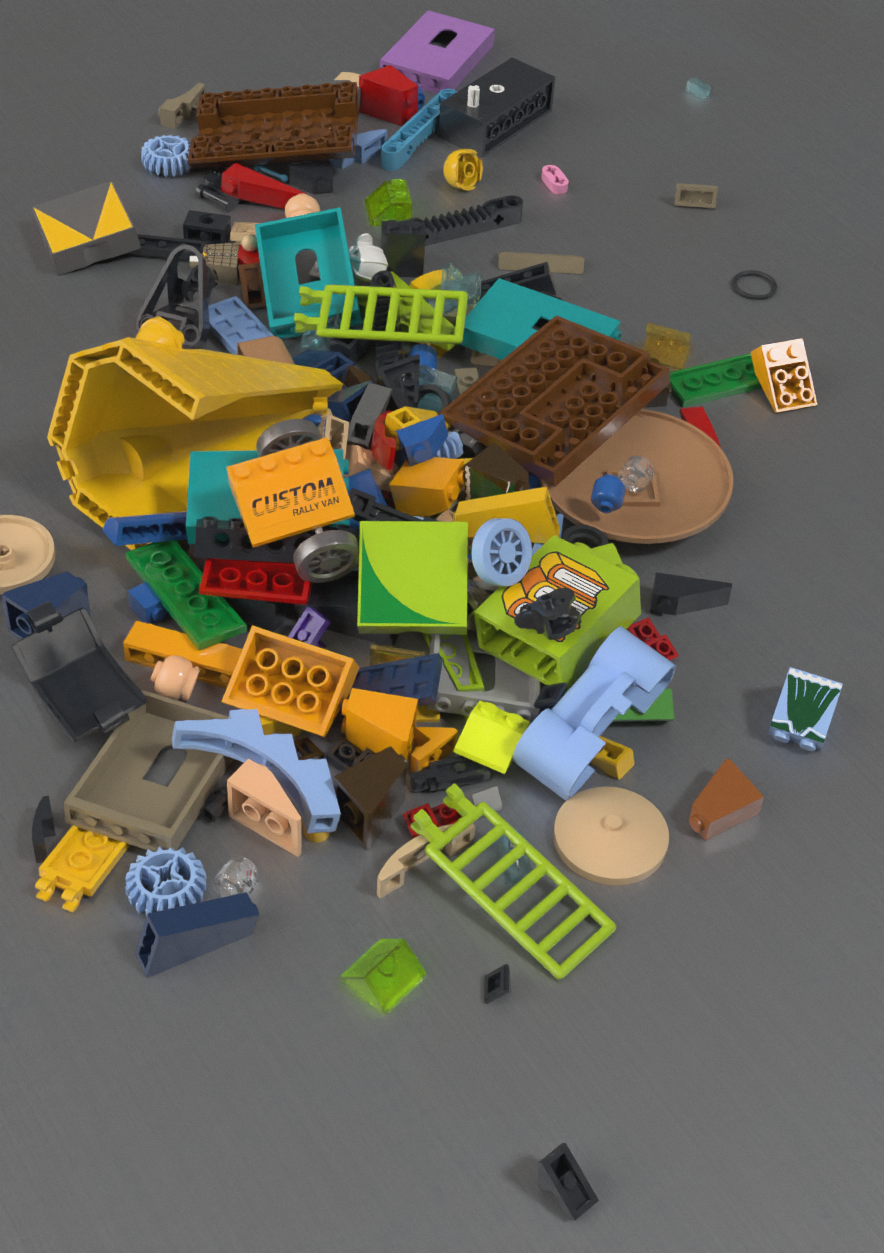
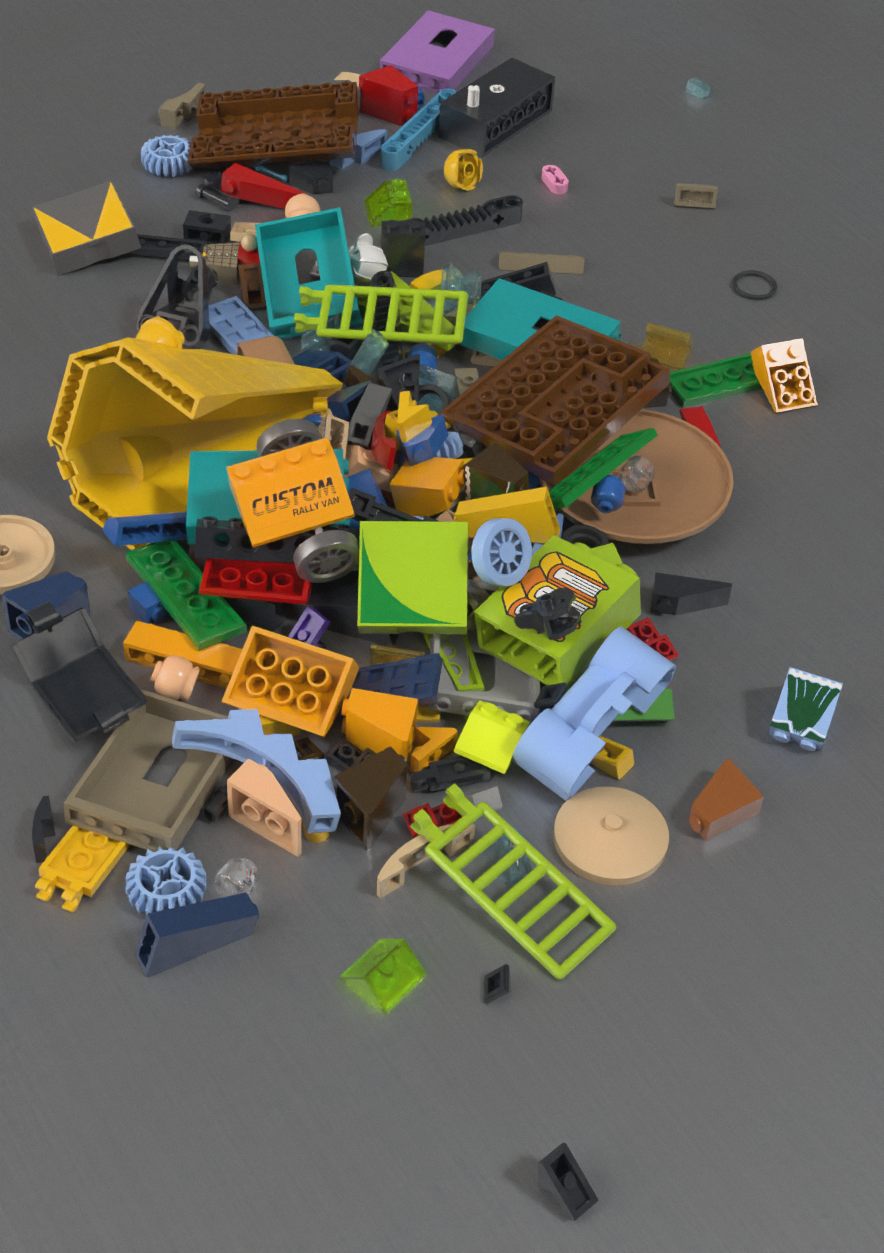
none -> clear light blue bracket [346,329,389,376]
none -> yellow slope [397,391,432,443]
none -> green tile [549,428,658,510]

